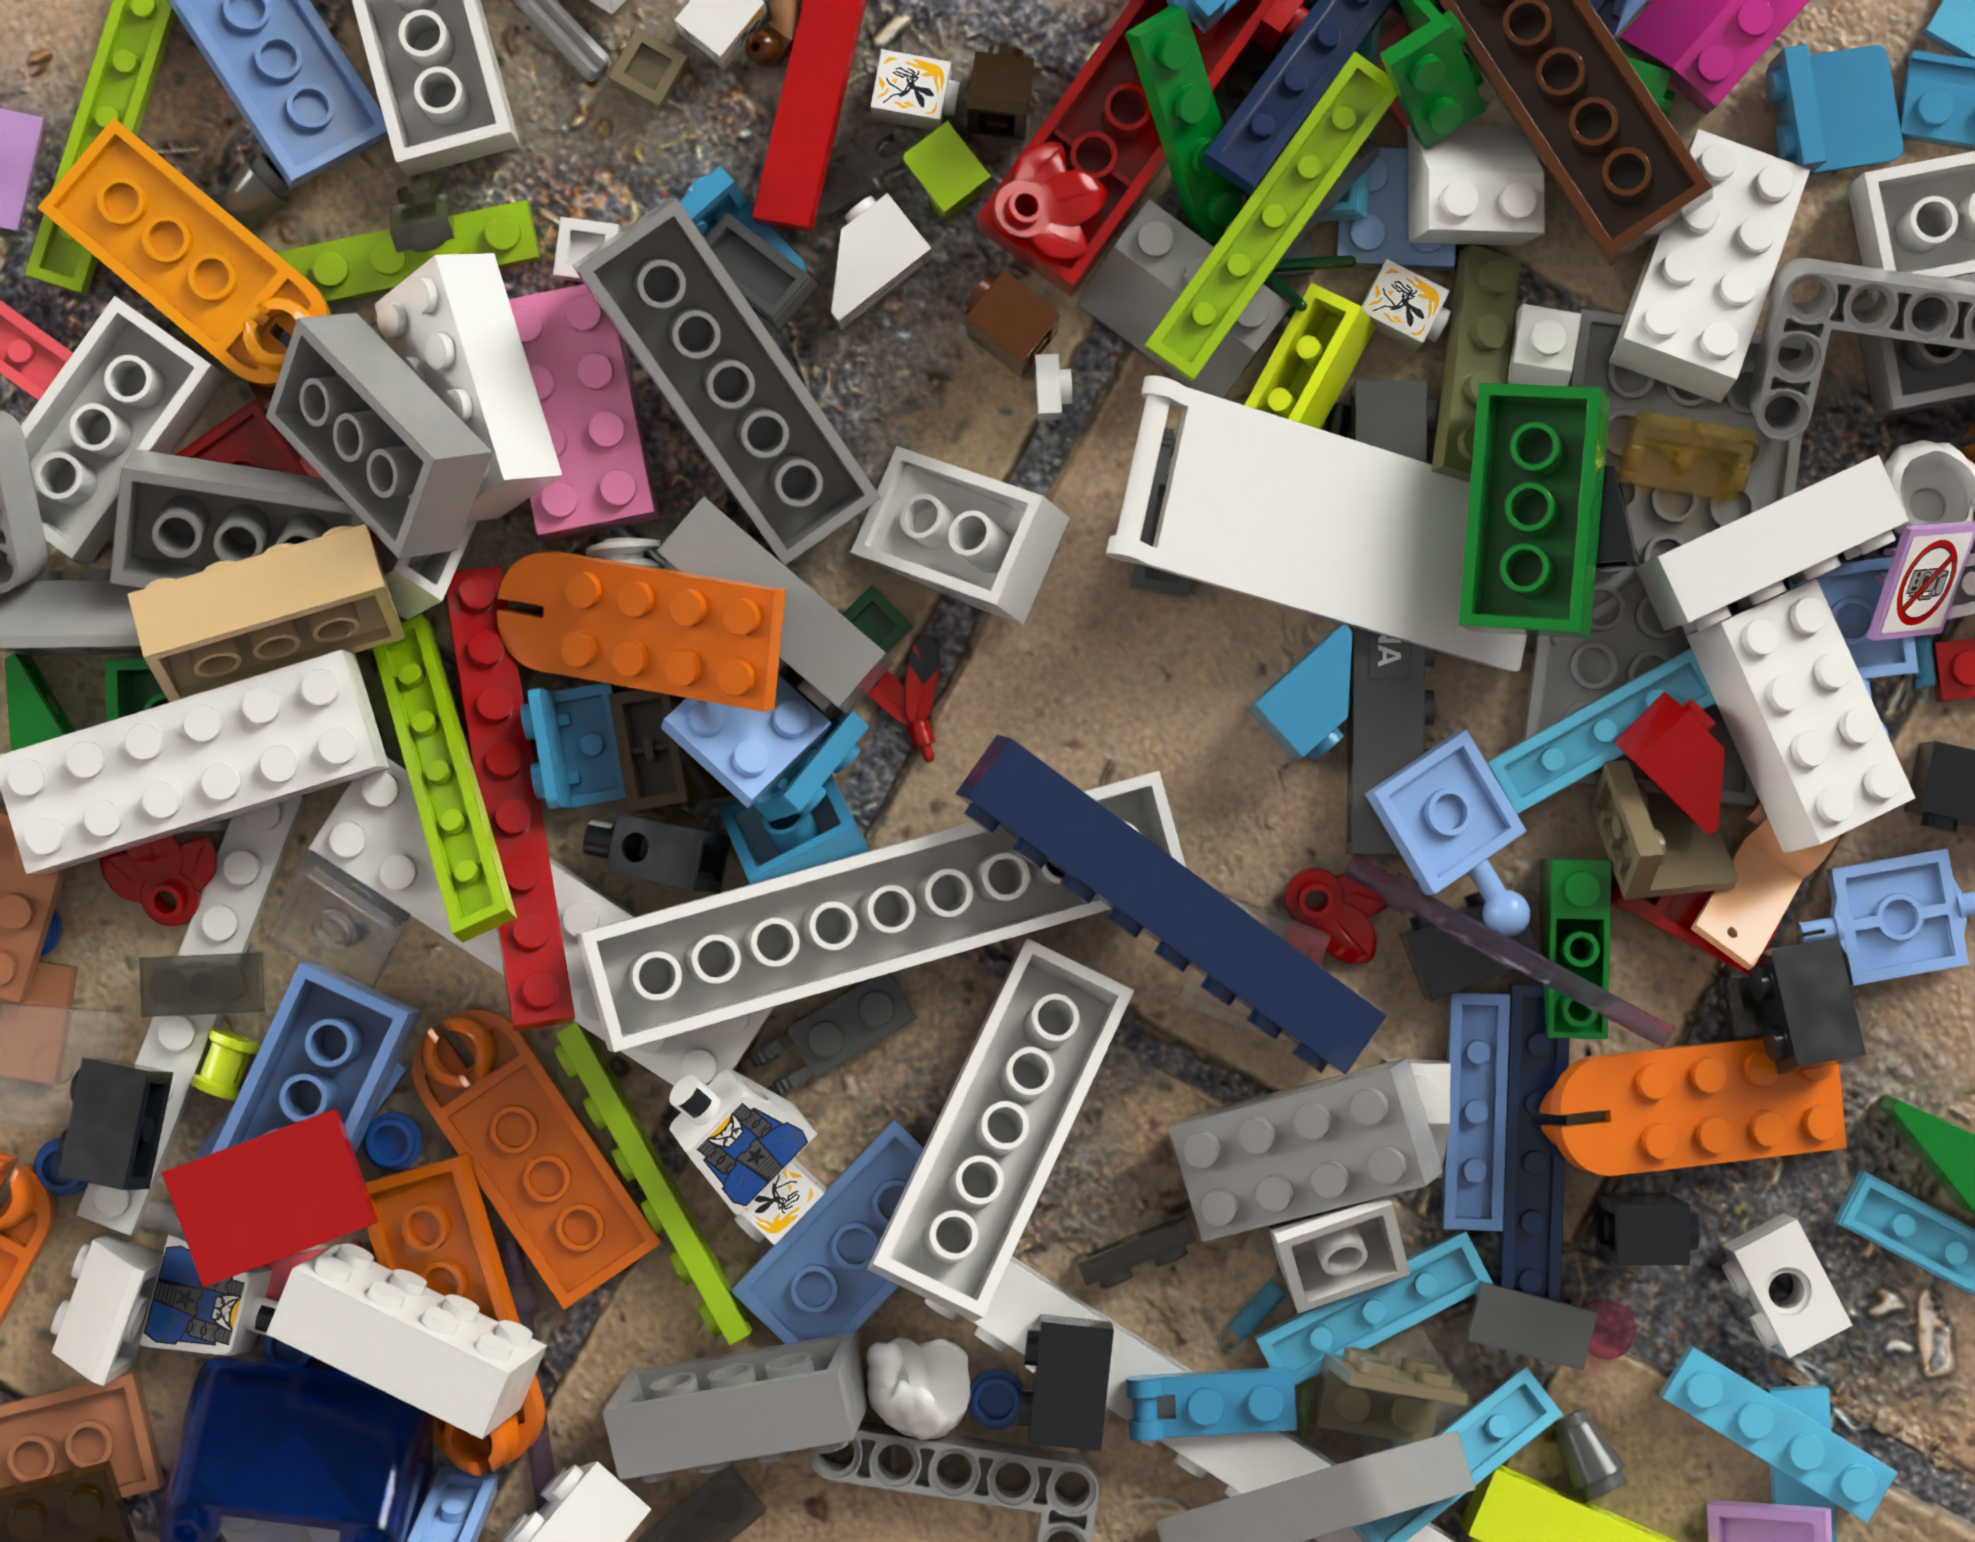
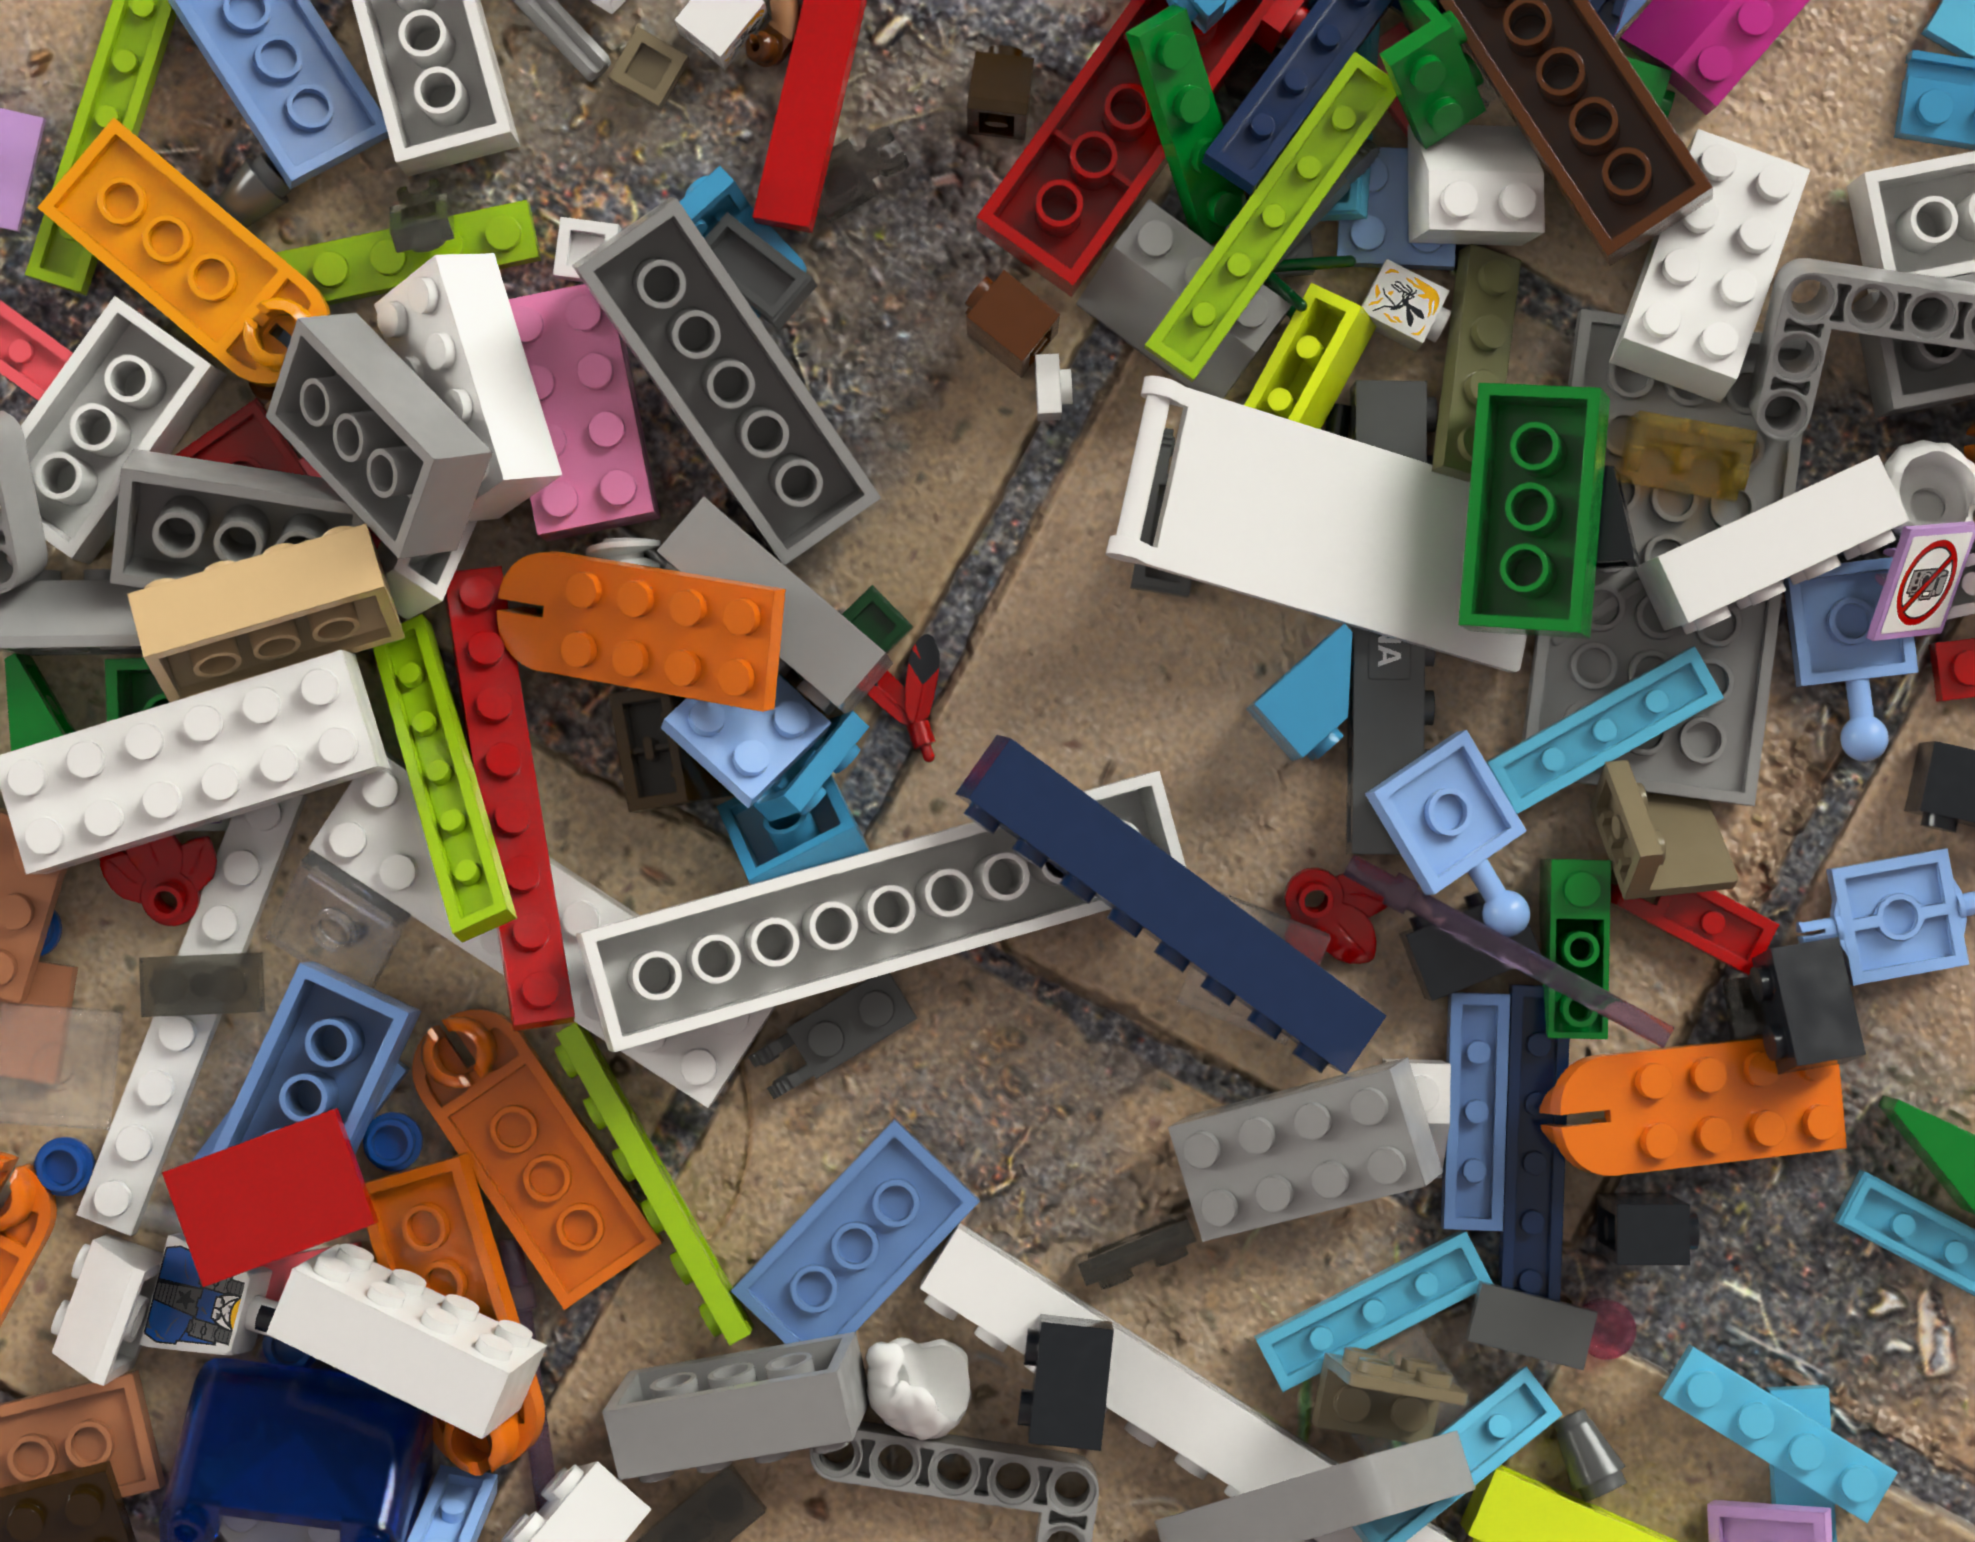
black brick [58,1058,174,1190] -> none
neon yellow bush [190,1028,261,1101] -> none
dark azure bracket [520,683,626,810] -> none
black torso [583,813,731,893] -> none
torso [669,1069,817,1215] -> none
white brick [734,1158,827,1246] -> none
white slope [831,193,932,330] -> none
white slope [850,446,1070,625] -> none
white brick [867,938,1134,1322] -> none
white brick [871,49,961,131] -> none
lime panel [903,120,991,223] -> none
blue plate [968,1369,1024,1429] -> none
red plate [992,142,1108,260] -> none
dark azure plate [1126,1366,1297,1441] -> none
medium azure piece [1219,1271,1289,1350] -> none
white slope [1268,1196,1410,1314] -> none
white slope [1506,304,1582,386] -> none
red slope [1613,692,1725,836] -> none
white brick [1686,579,1915,853] -> none
light nougat door [1691,797,1840,971] -> none
white brick [1721,1213,1853,1358] -> none
dark azure bracket [1766,44,1904,175] -> none
medium azure piece [1912,635,1937,705] -> none

